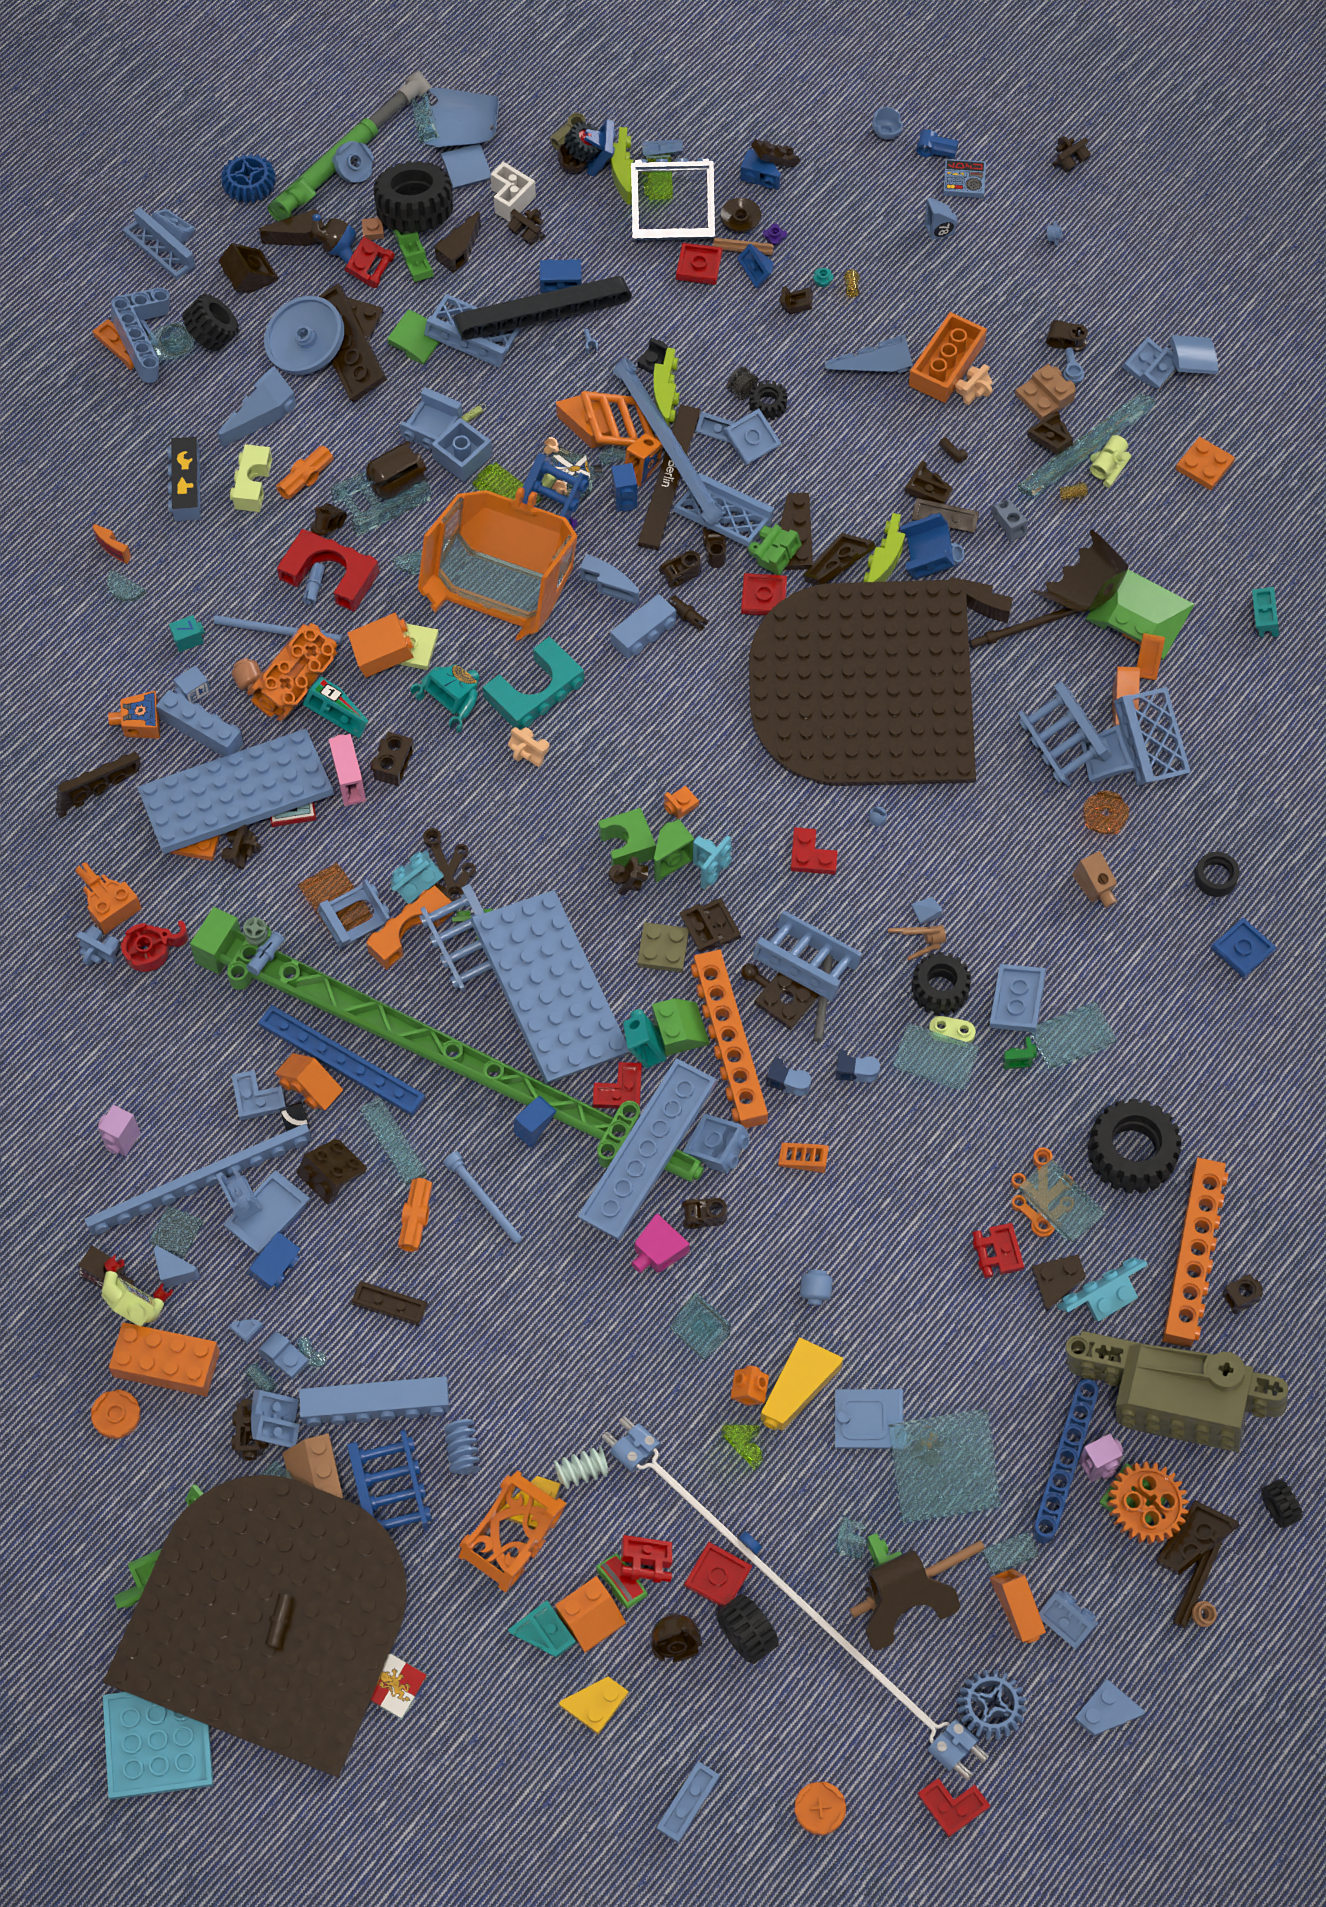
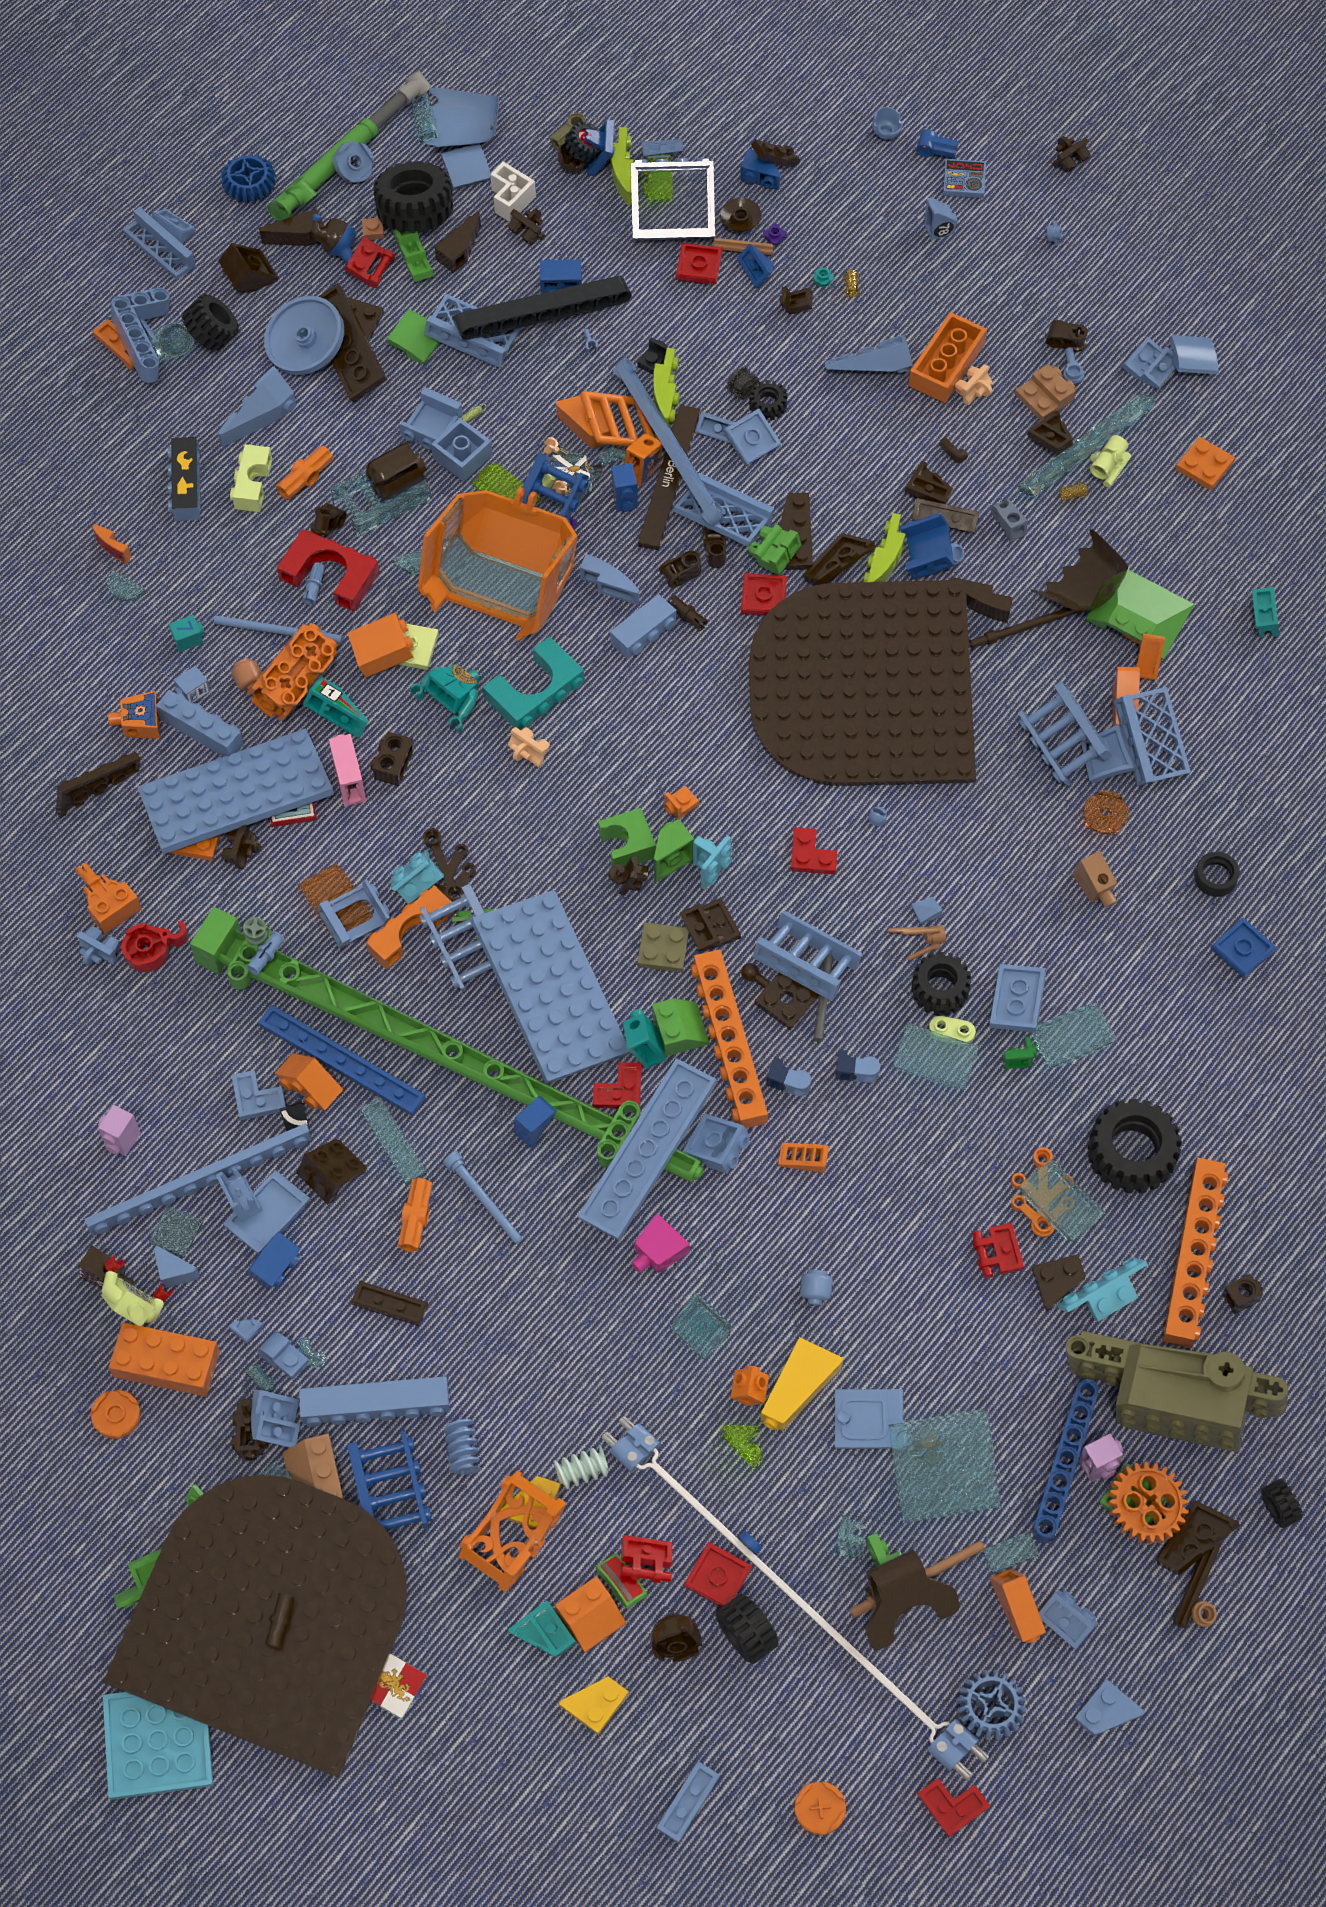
dark brown piece [681,1198,728,1229] -> none

